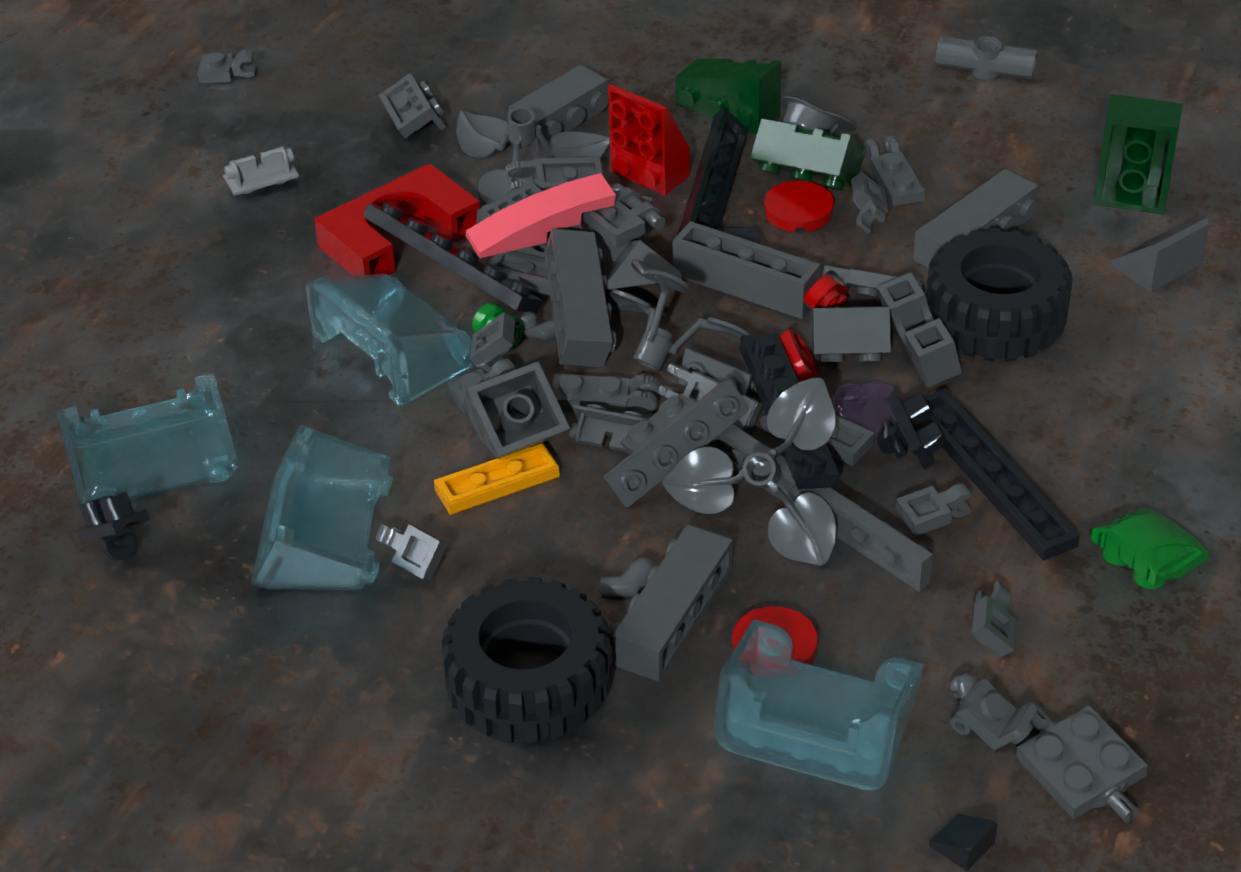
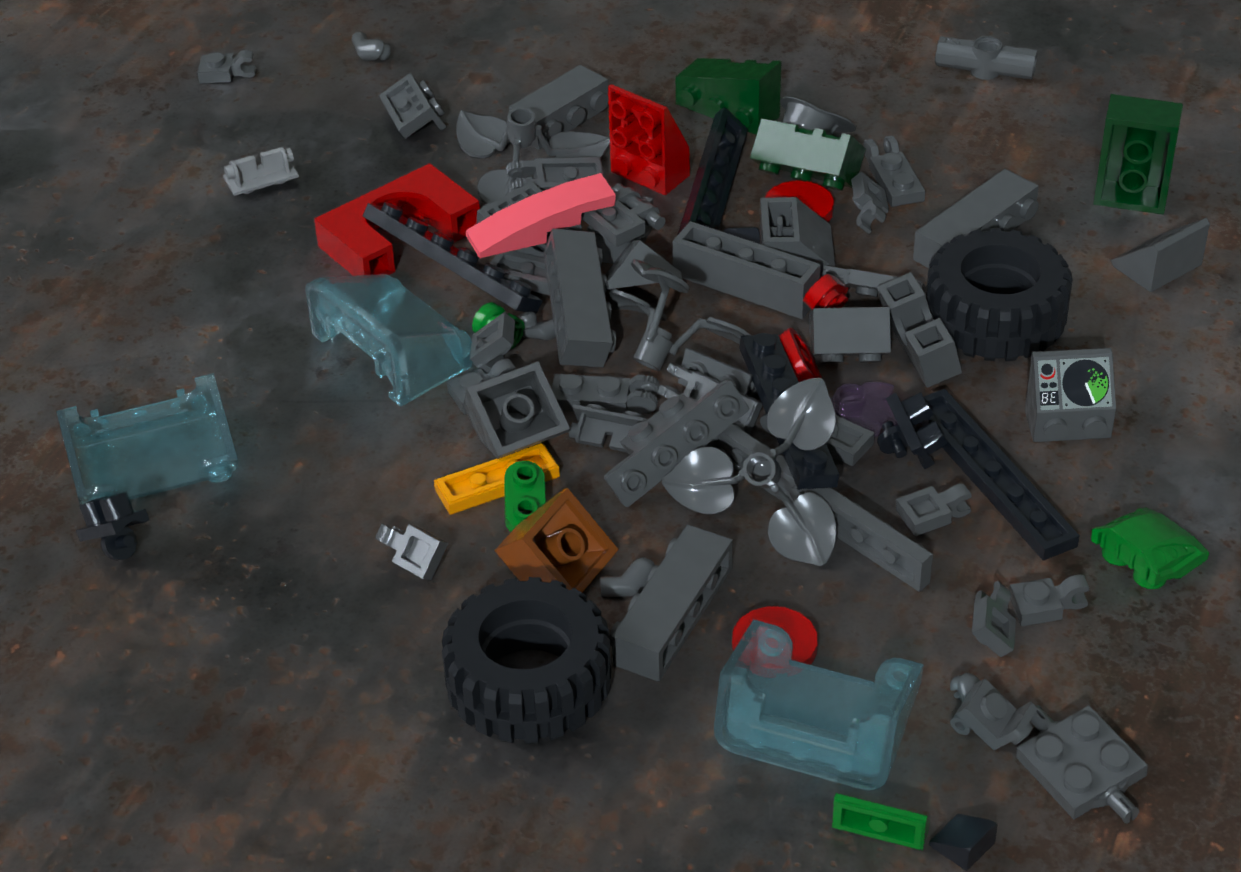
clear light blue windscreen [251,425,393,591] -> none
none -> dark grey arm [352,32,391,61]
none -> dark orange slope [494,487,619,592]
none -> green plate [504,461,546,532]
none -> dark grey slope [760,197,835,276]
none -> green slope [832,793,930,850]
none -> dark grey plate [1009,575,1089,627]
none -> slope [1025,348,1116,442]

